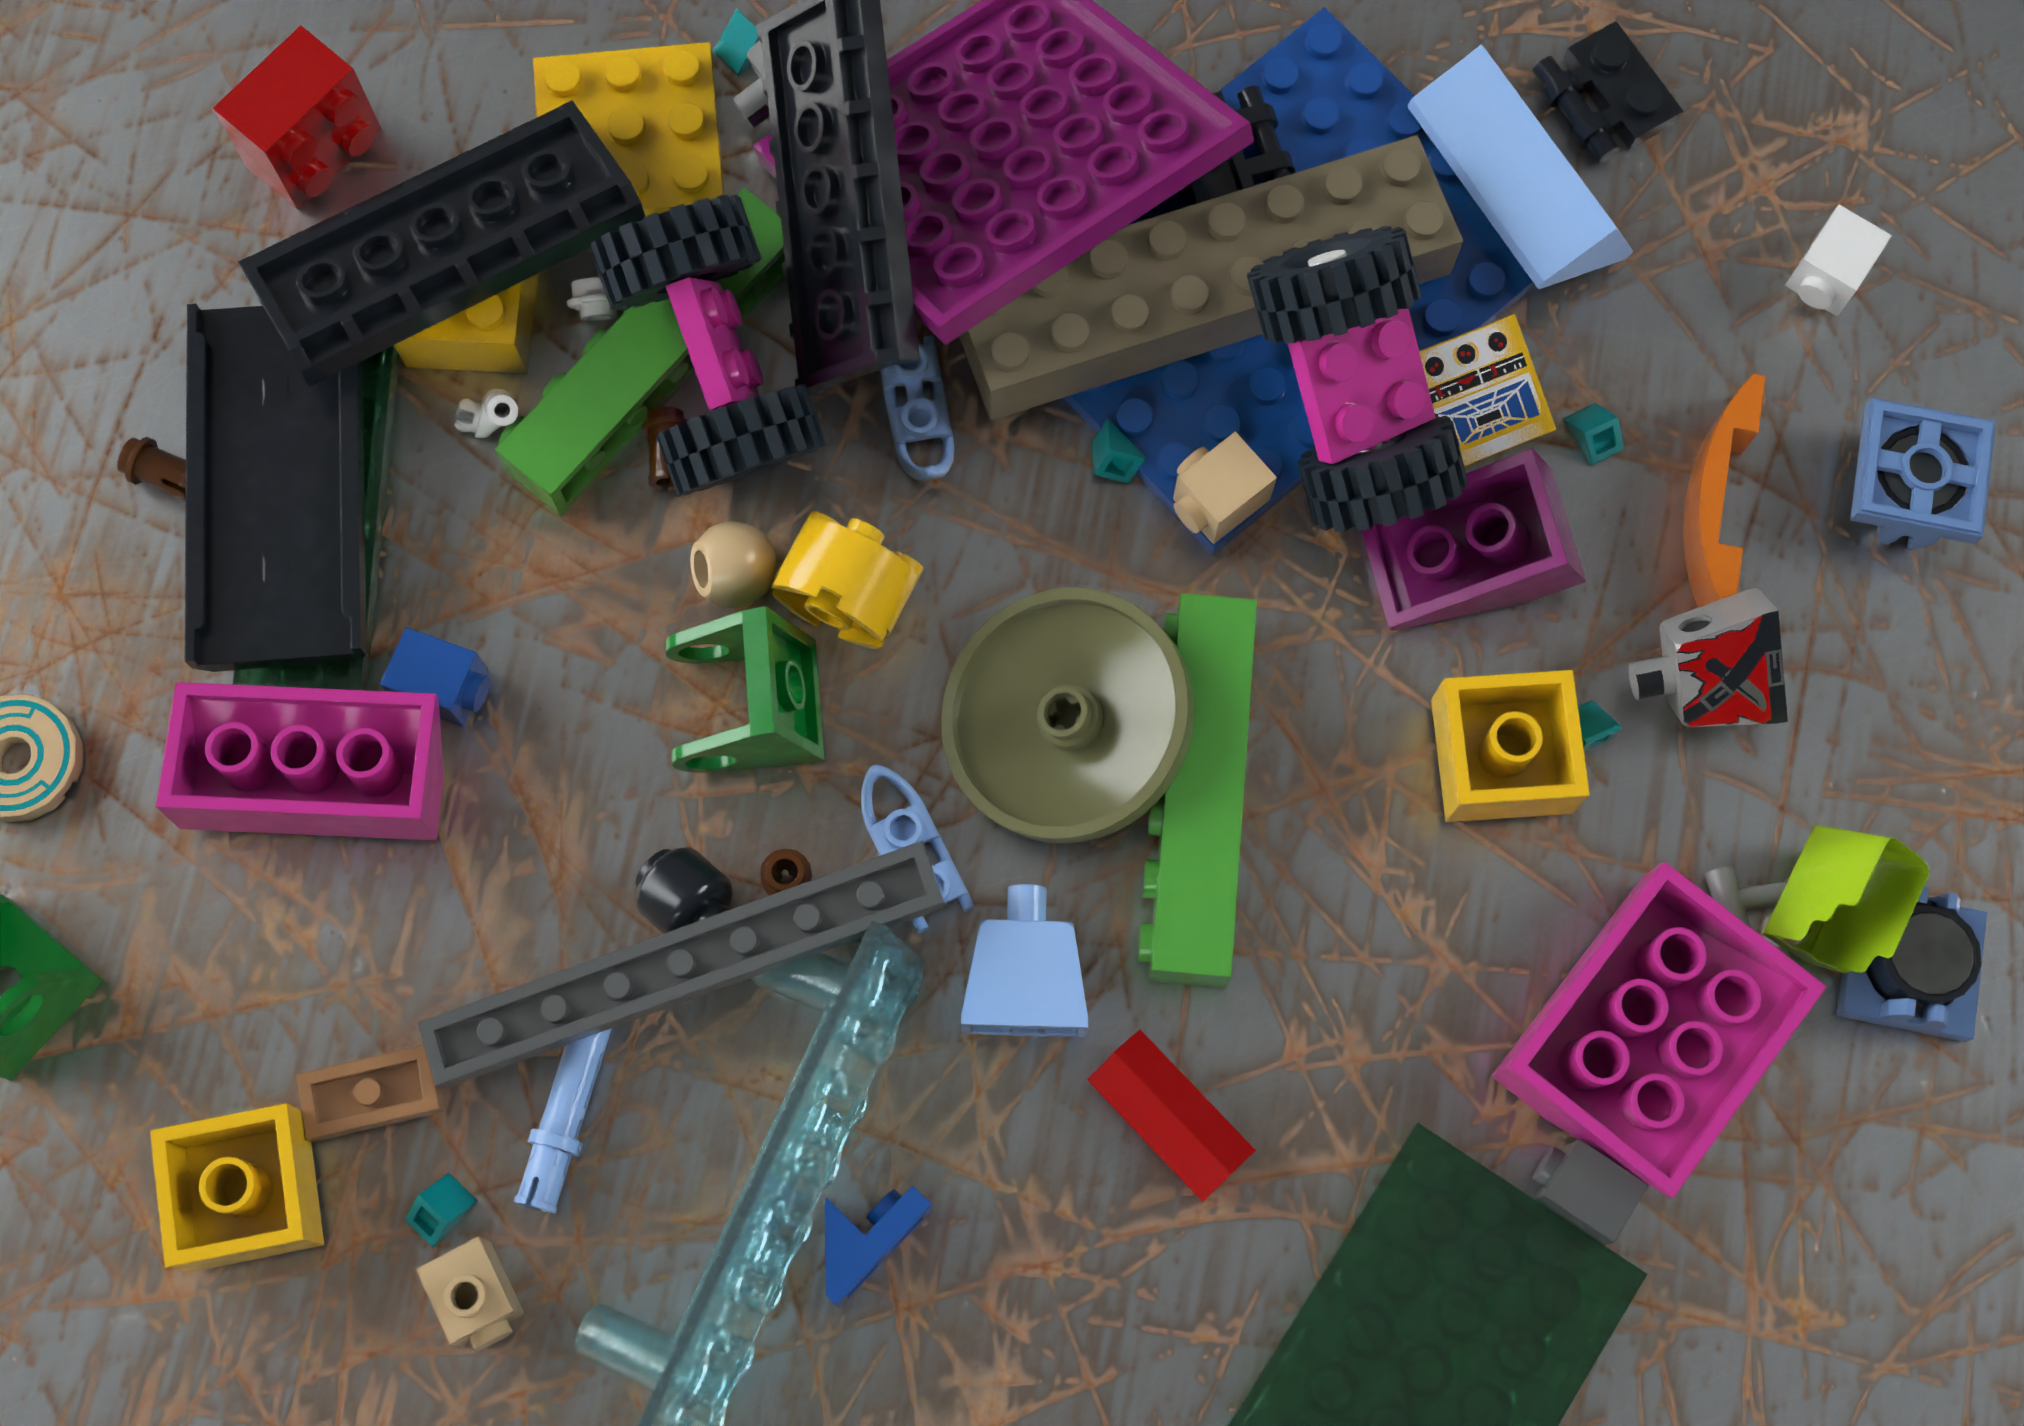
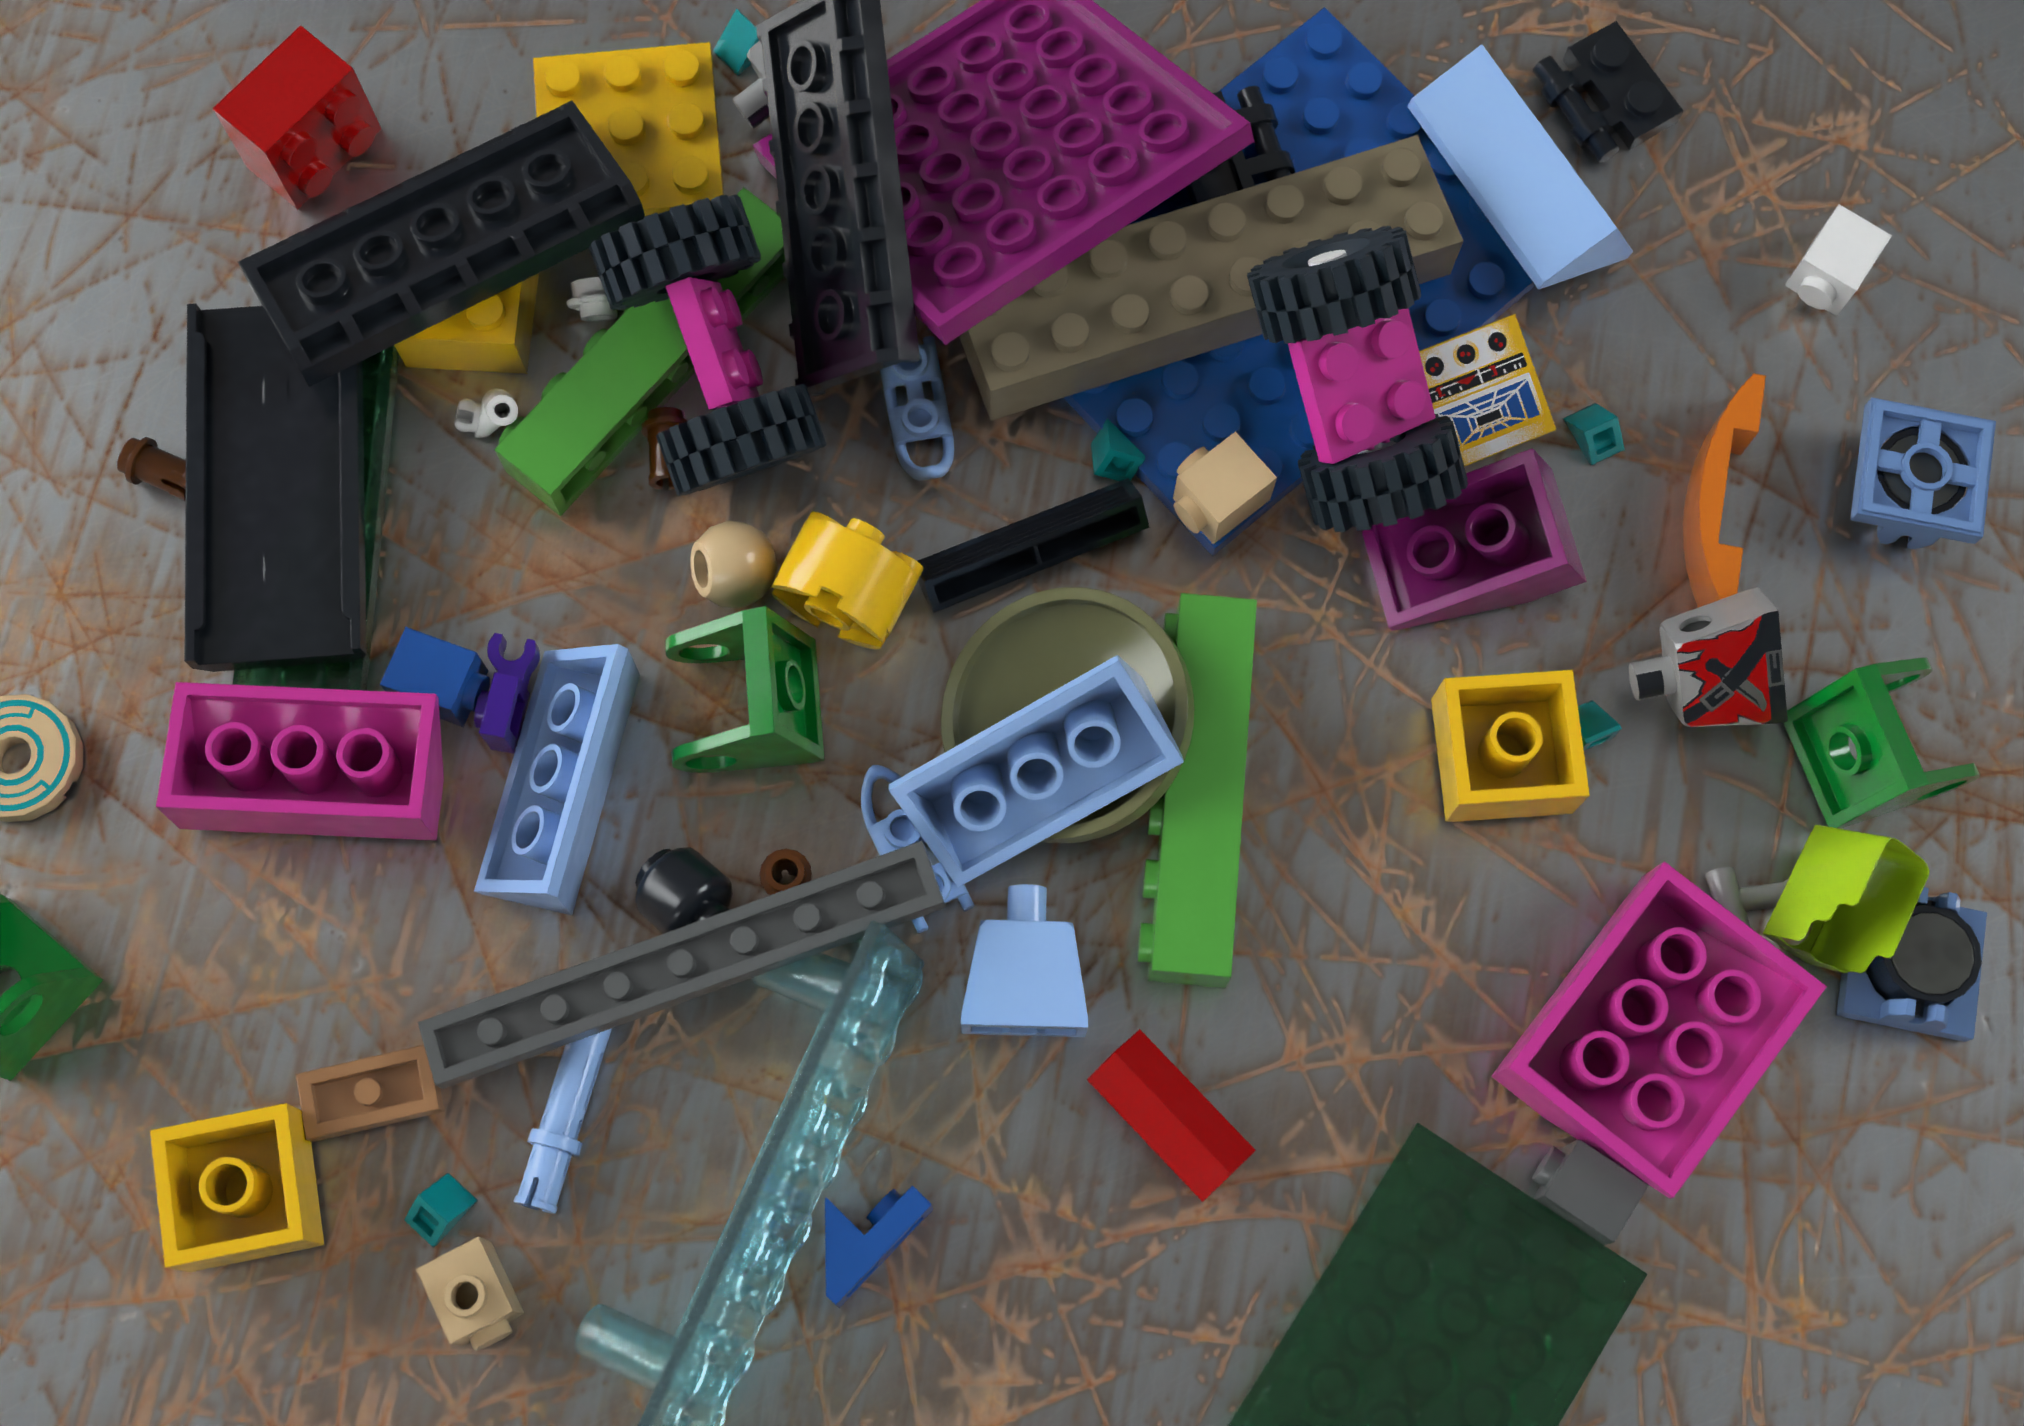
none -> dark purple plate [474,633,540,754]
none -> light blue slope [474,644,640,915]
none -> light blue slope [889,655,1184,887]
none -> black piece [918,478,1150,613]
none -> green hose [1783,657,1980,829]

